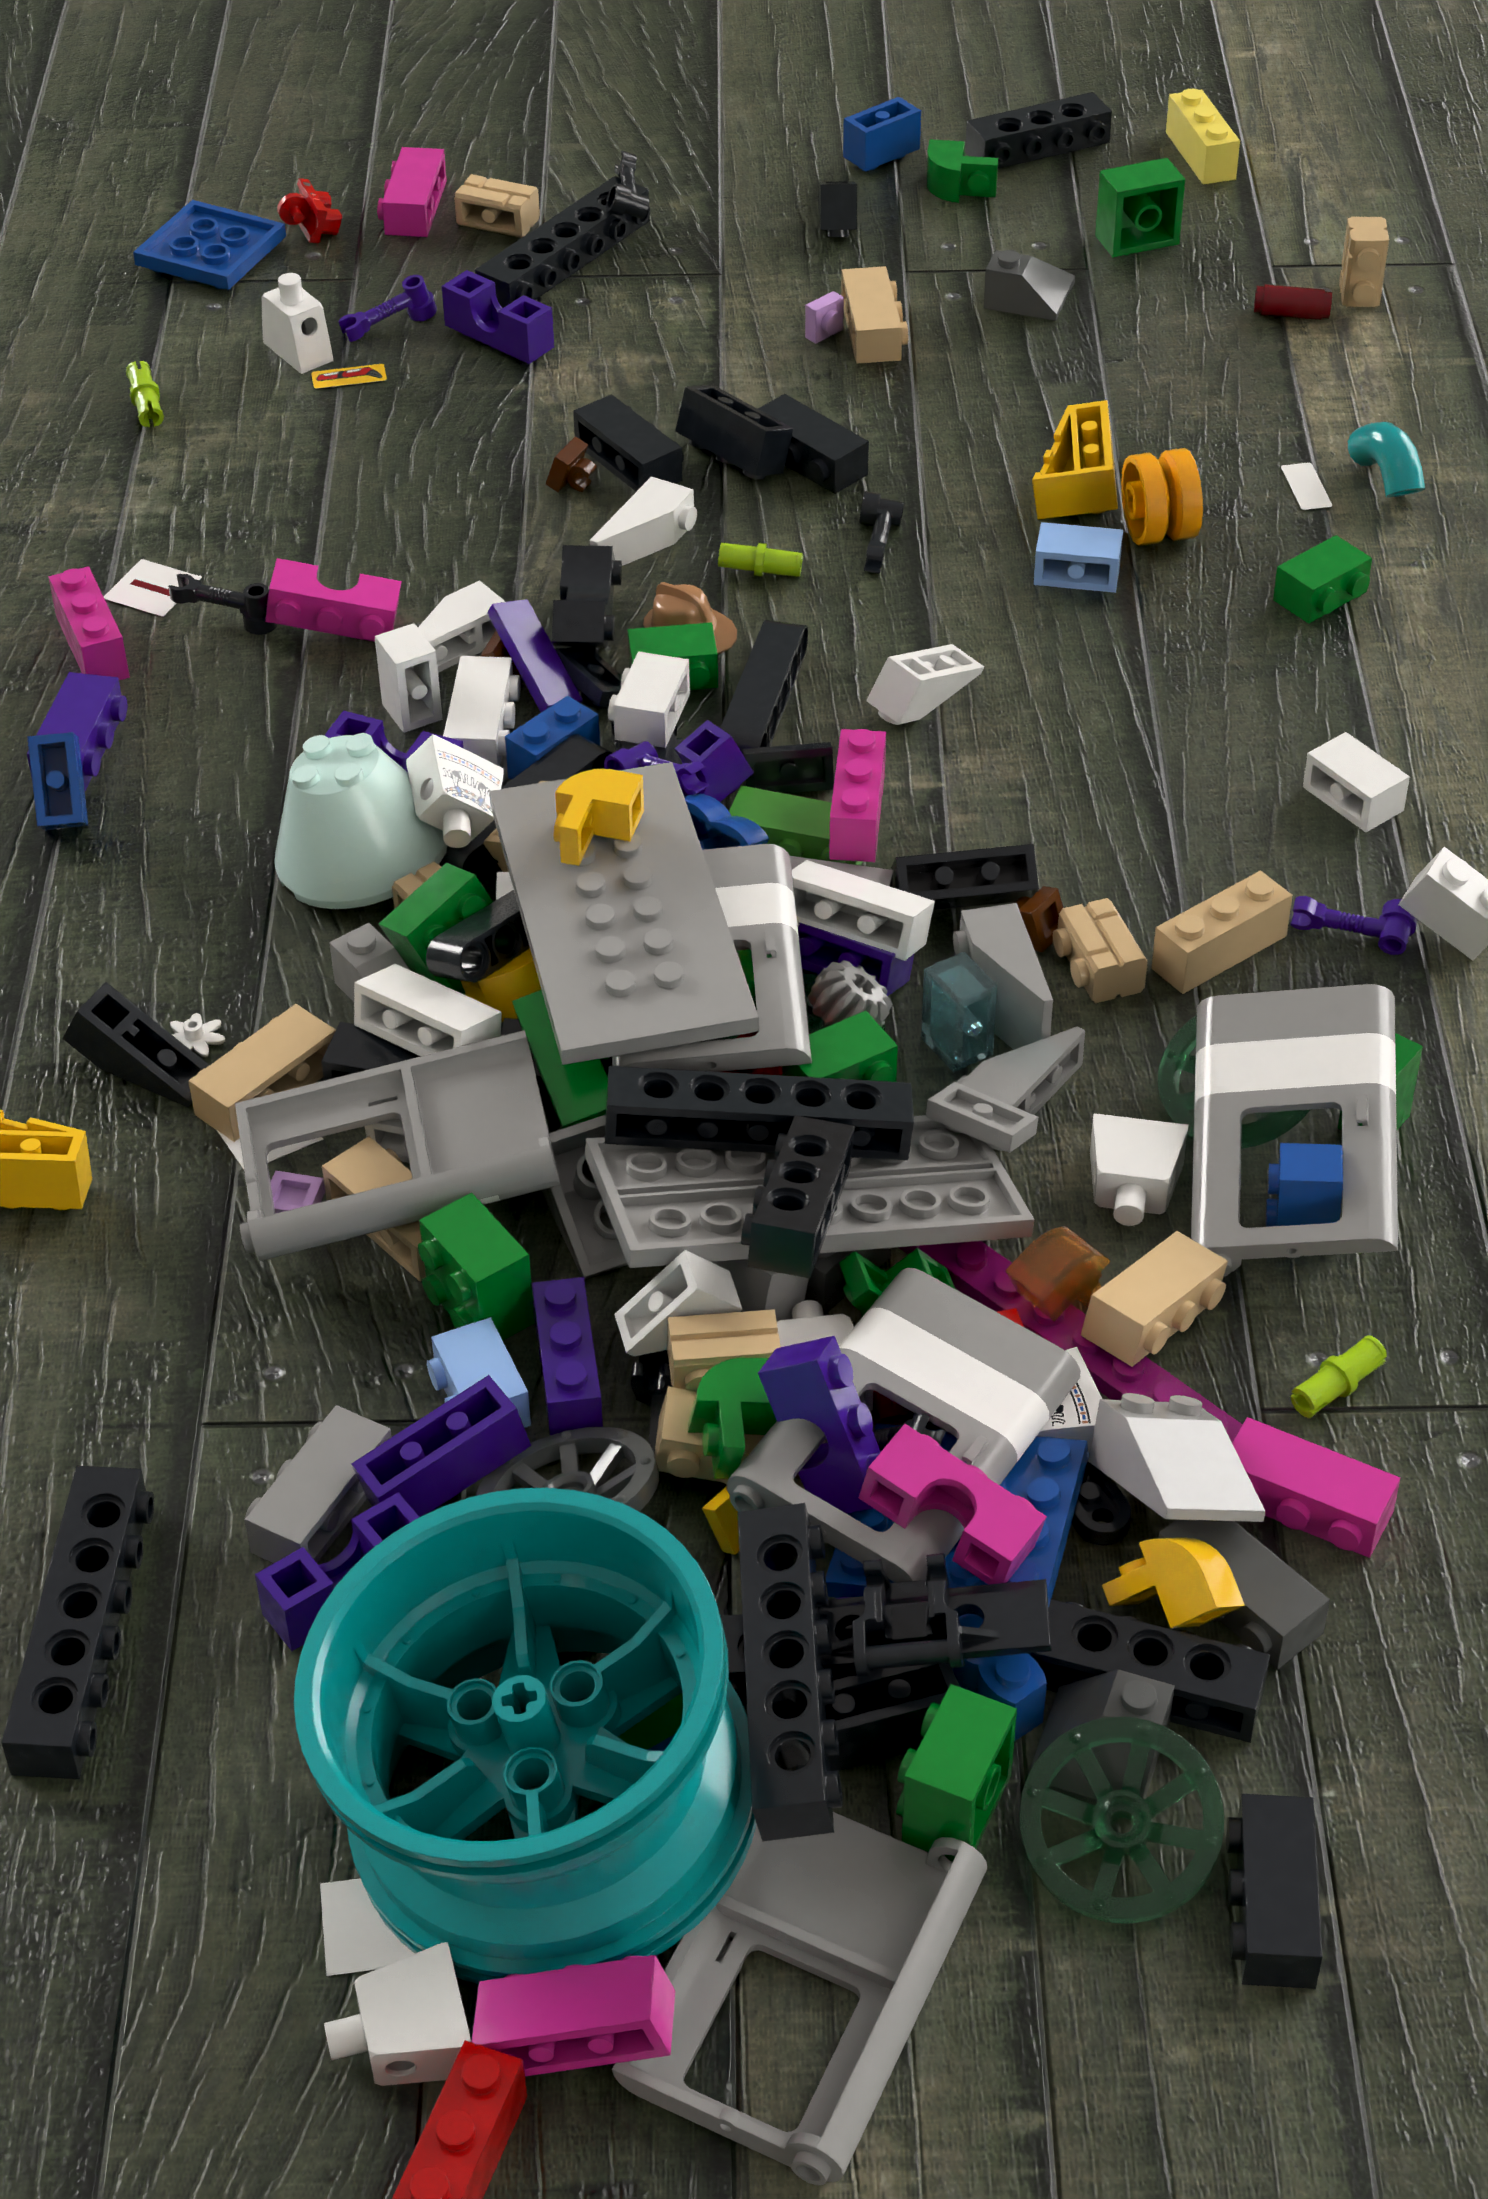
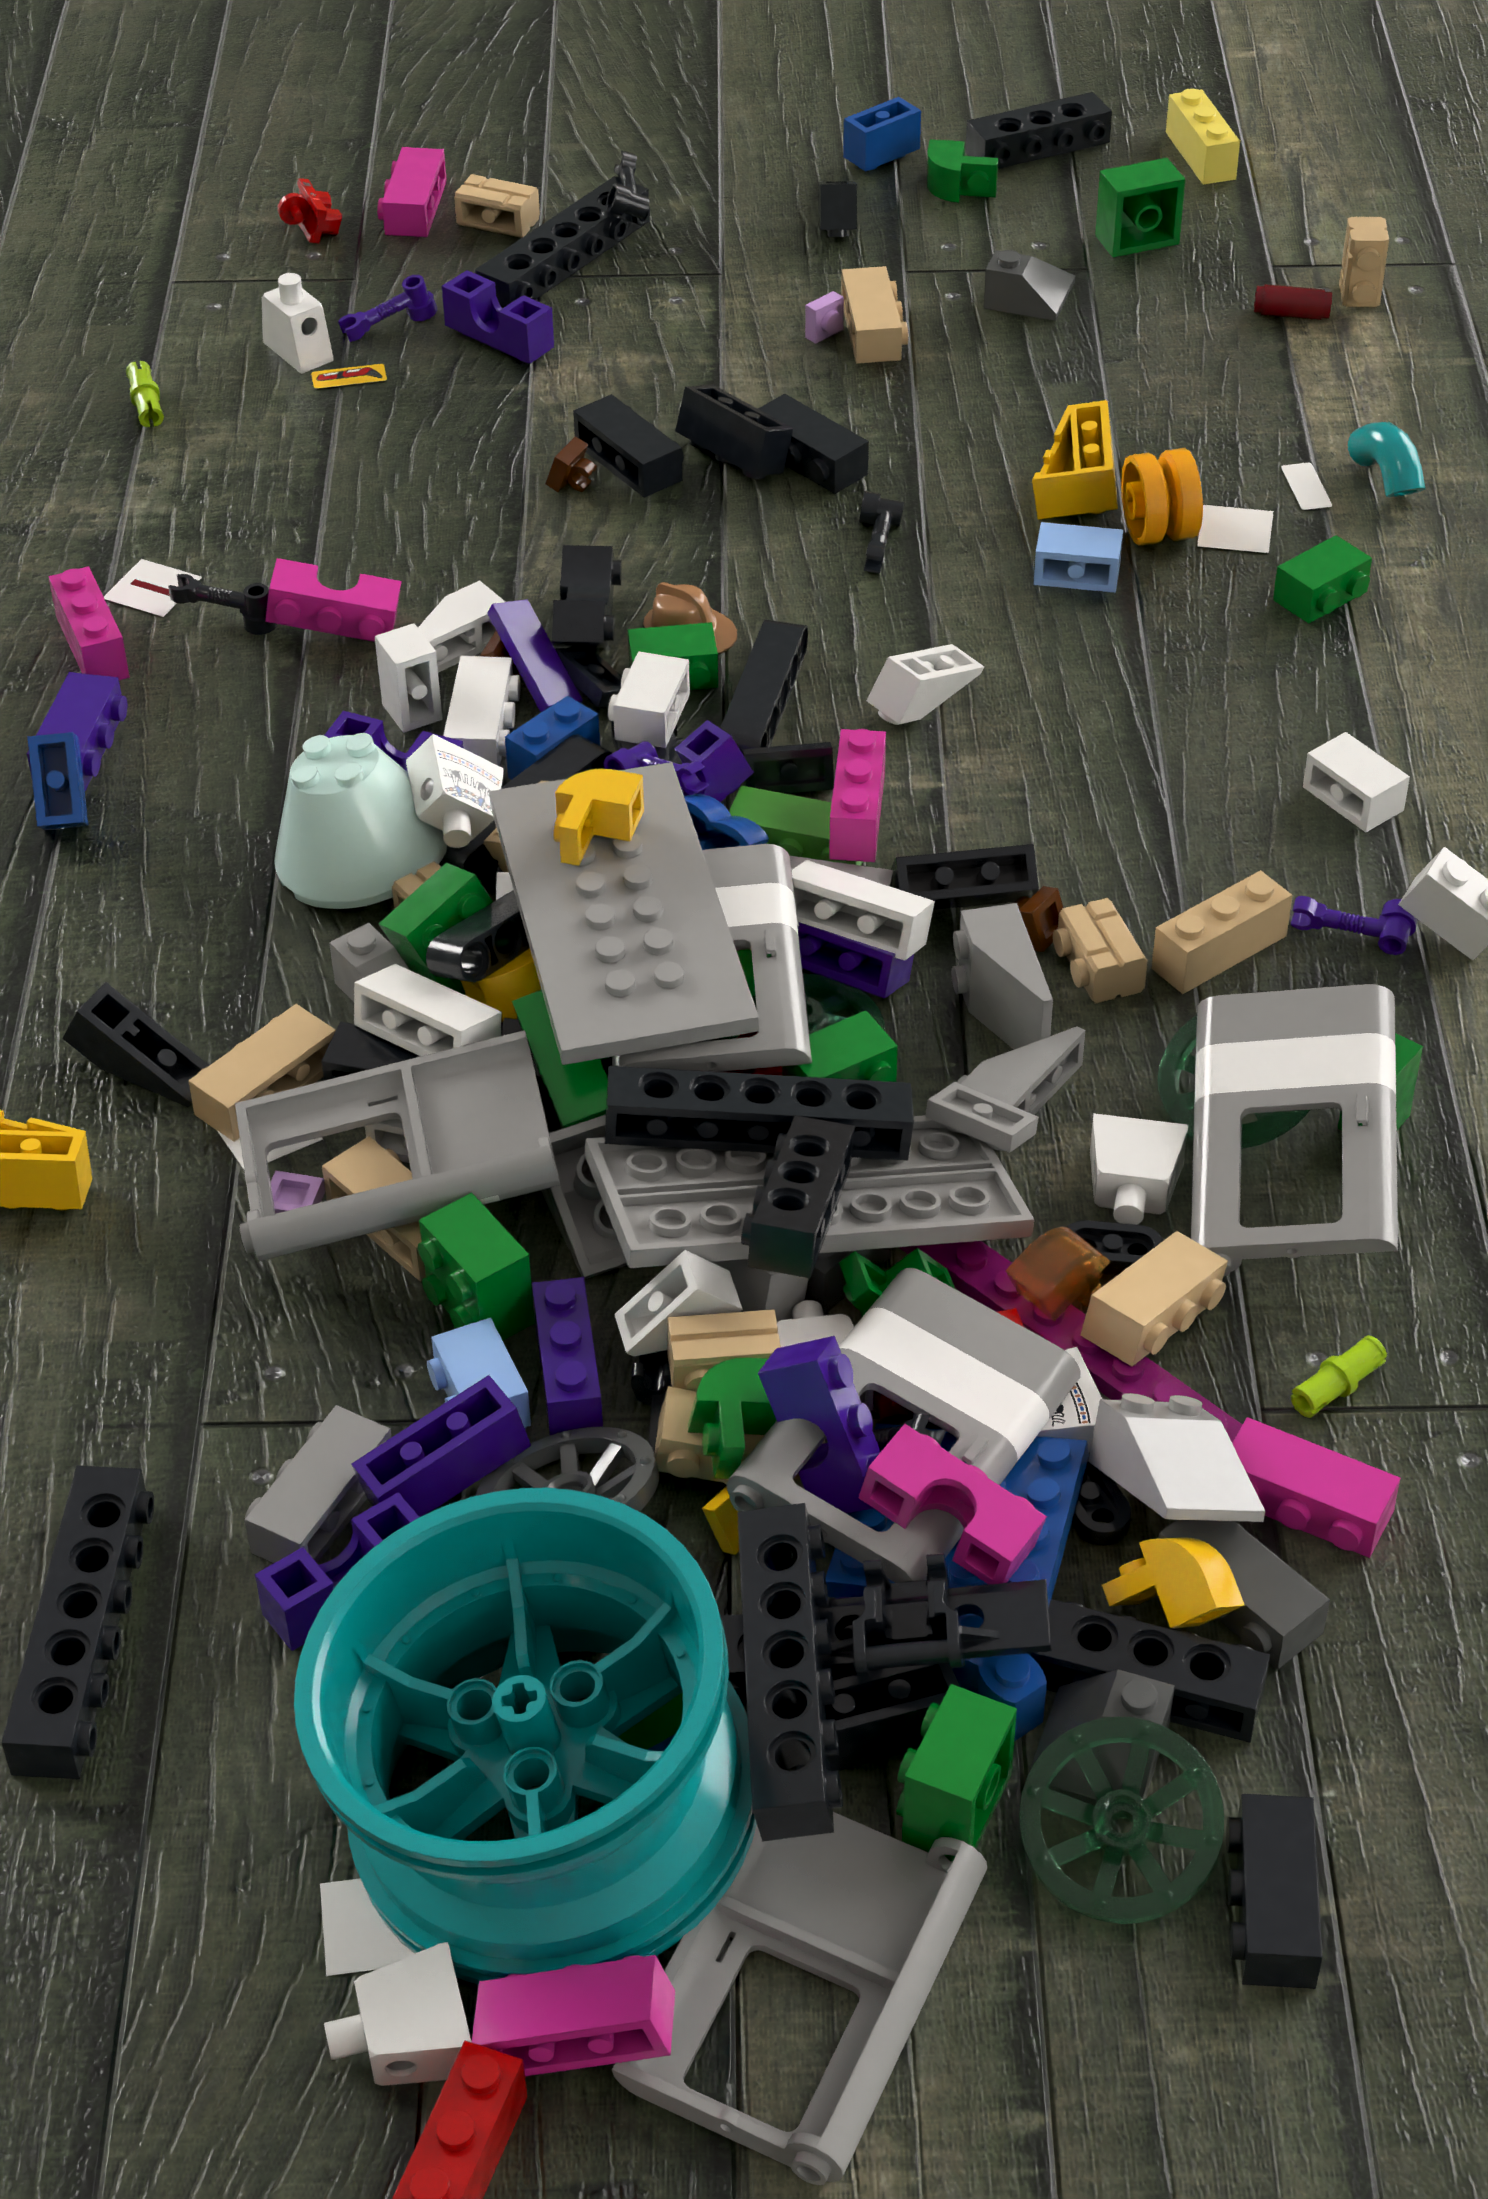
blue plate [133,200,286,290] -> none
white plant [170,1013,225,1057] -> none
white slope [590,476,697,566] -> none
lime pin [718,543,803,577] -> none
light grey gear [807,960,893,1027] -> none
clear light blue brick [921,952,997,1073] -> none
blue brick [1266,1143,1343,1227] -> none
none -> black plate [1060,1220,1163,1275]
none -> white sticker [1197,505,1274,553]

